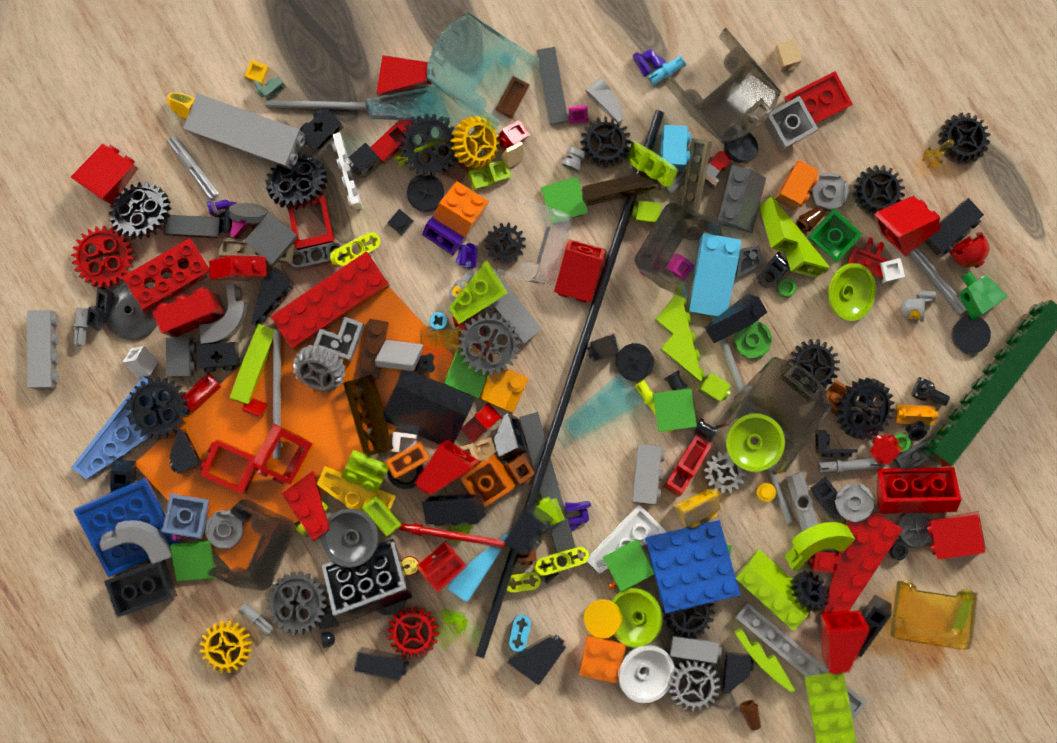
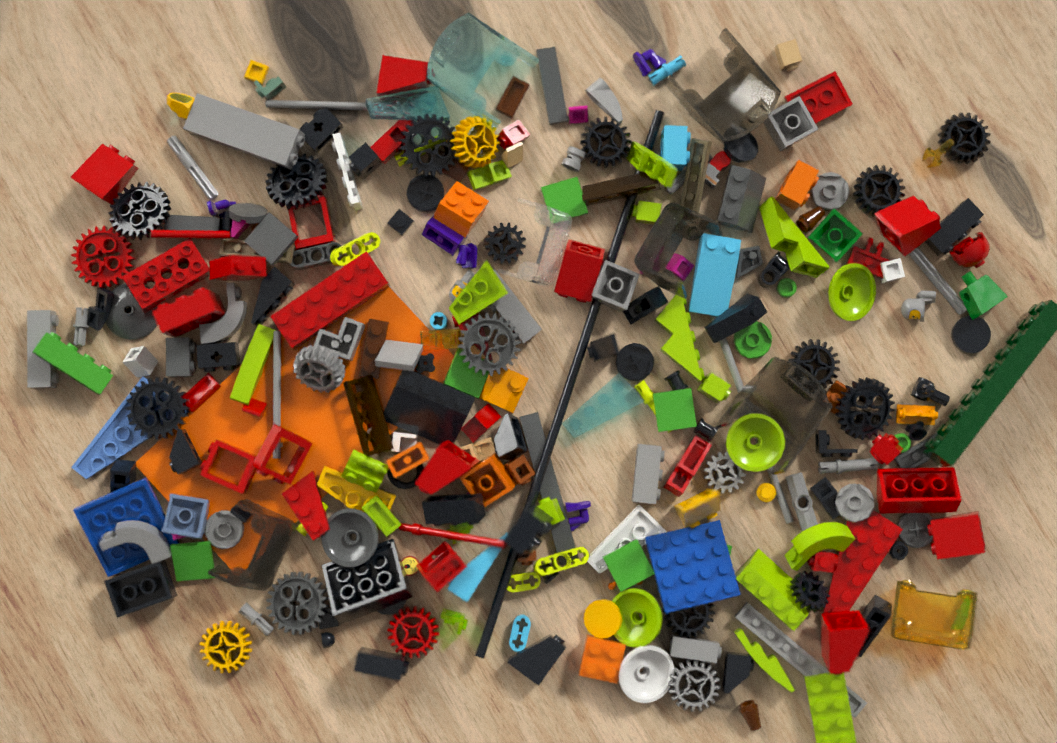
none -> bright green brick [32,332,113,395]
none -> red bar [151,230,230,238]
none -> light grey slope [591,260,640,311]
none -> black slope [623,286,668,325]

